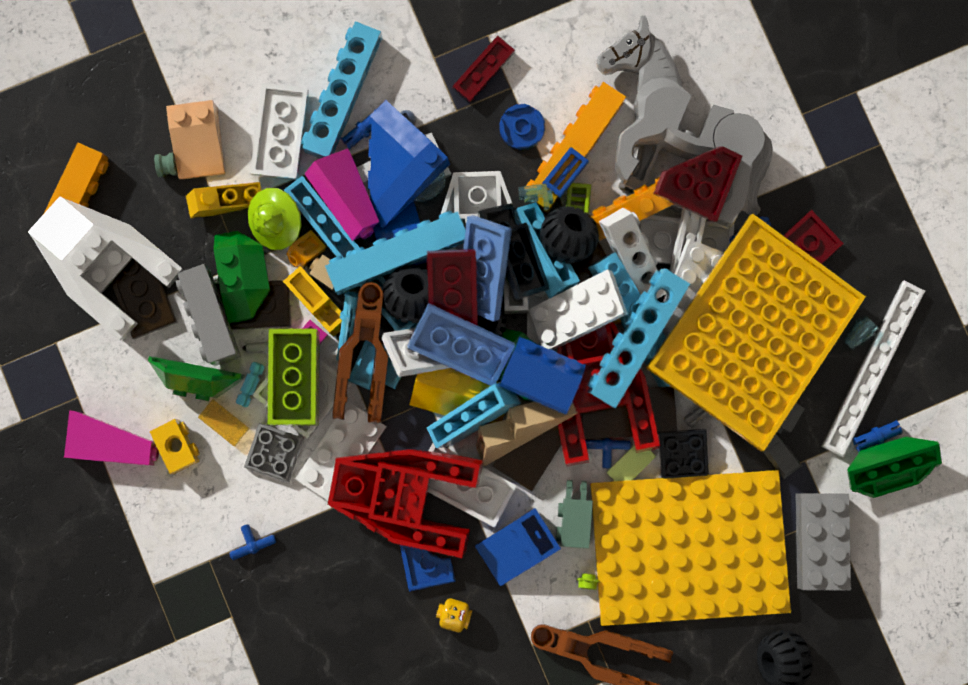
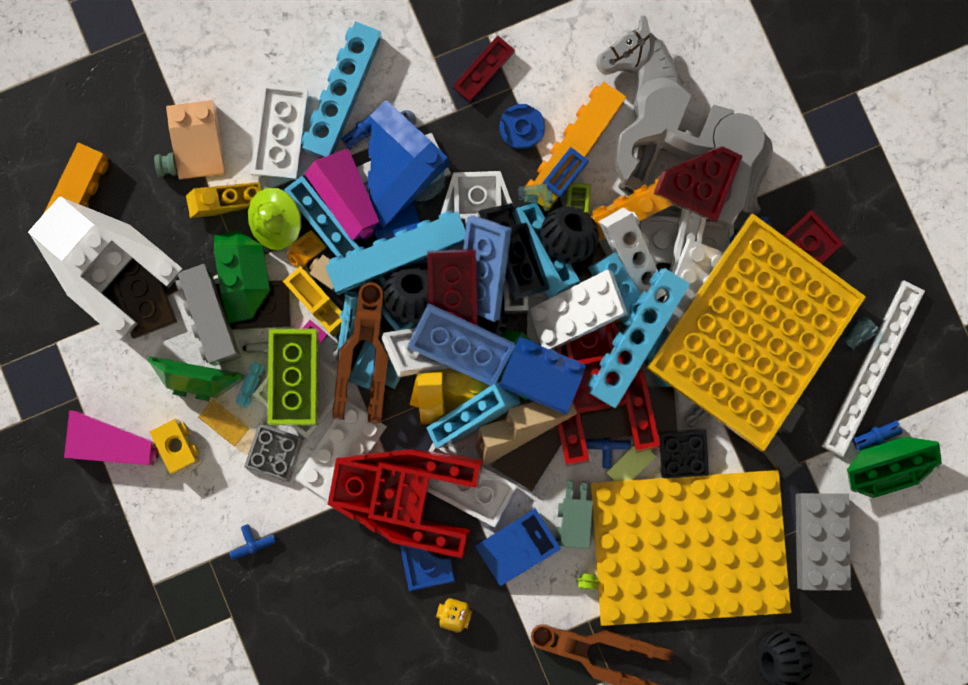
none -> yellow slope [417,372,444,425]

